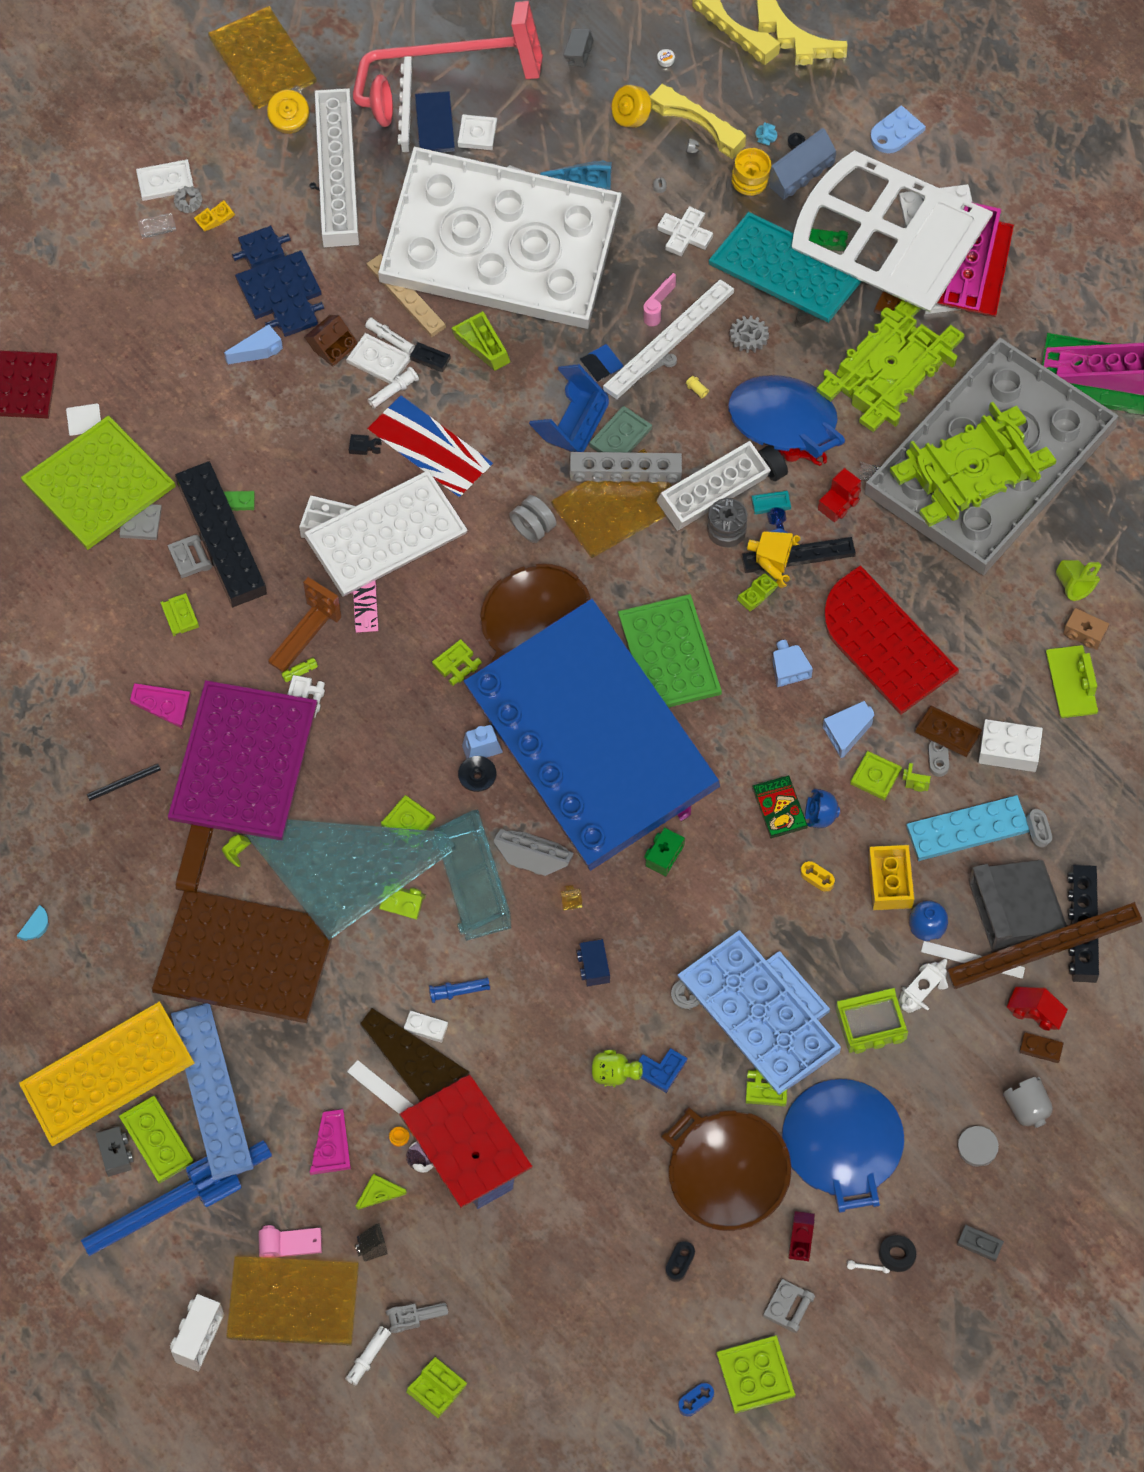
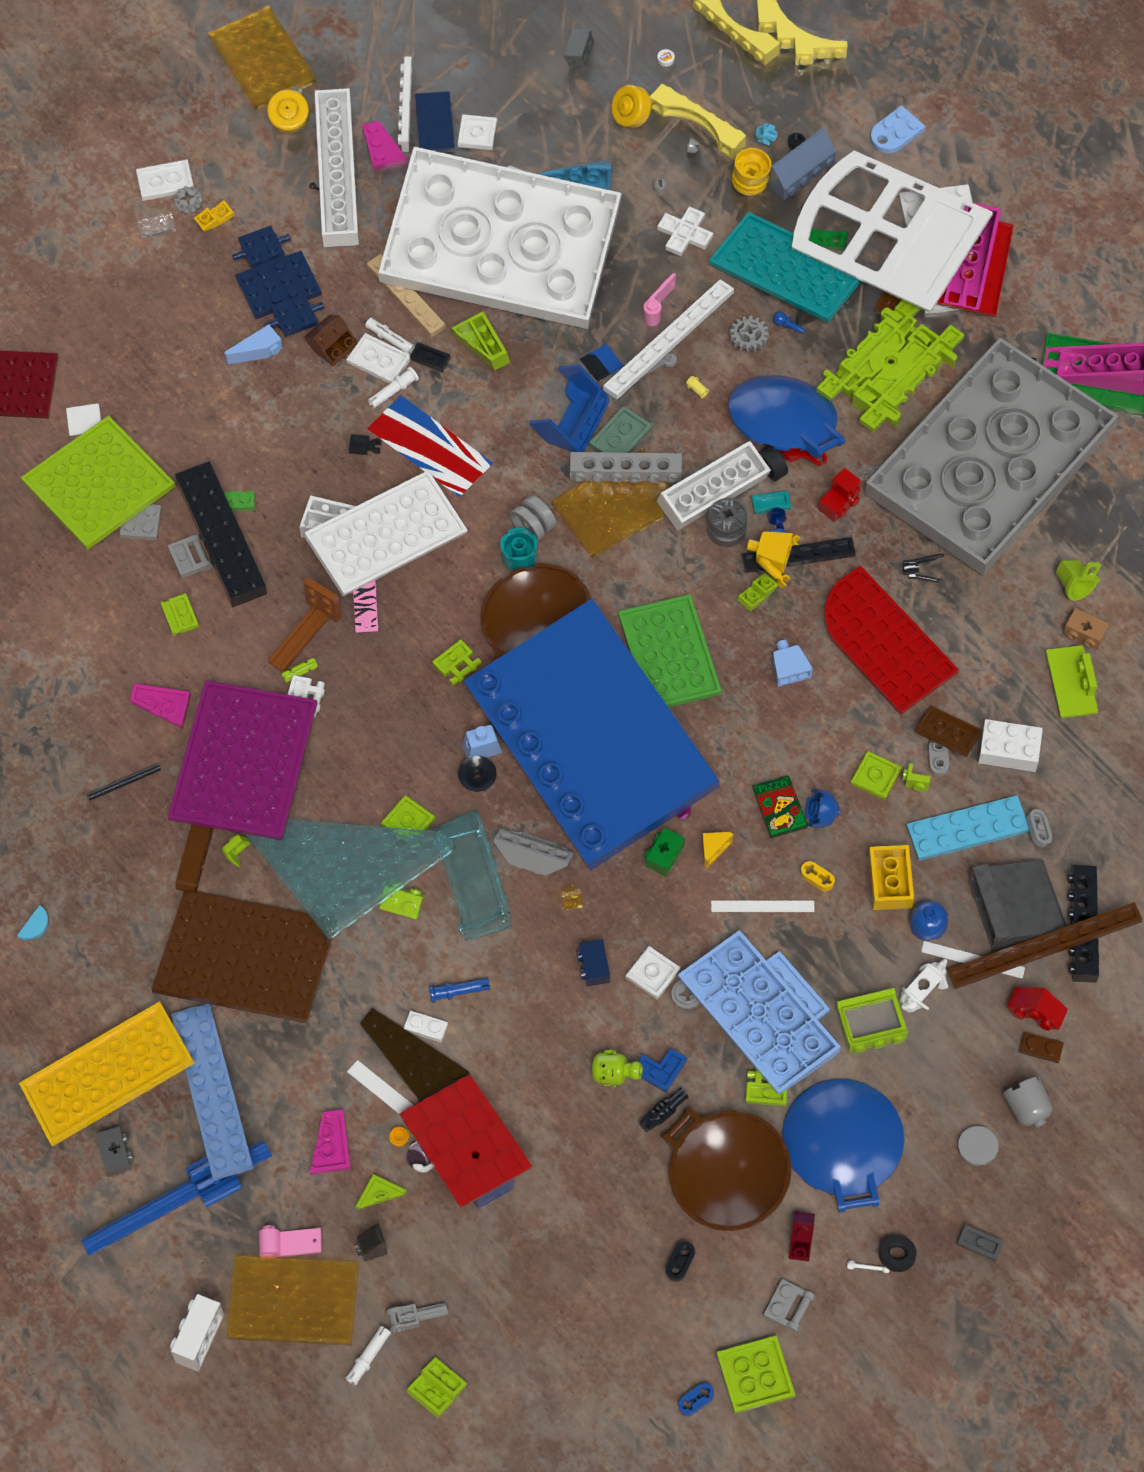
lime plate [119,1096,194,1184] -> none
coral piece [353,1,543,127] -> none
light blue slope [823,701,874,758] -> none
lime piece [890,401,1057,527] -> none
none -> dark pink wing [362,121,408,170]
none -> teal brick [500,527,538,570]
none -> white tile [625,946,681,1000]
none -> black hinge [639,1088,689,1133]
none -> yellow slope [702,832,733,868]
none -> white sticker [711,901,815,912]
none -> blue bar [773,312,805,333]
none -> black plant [903,553,944,583]

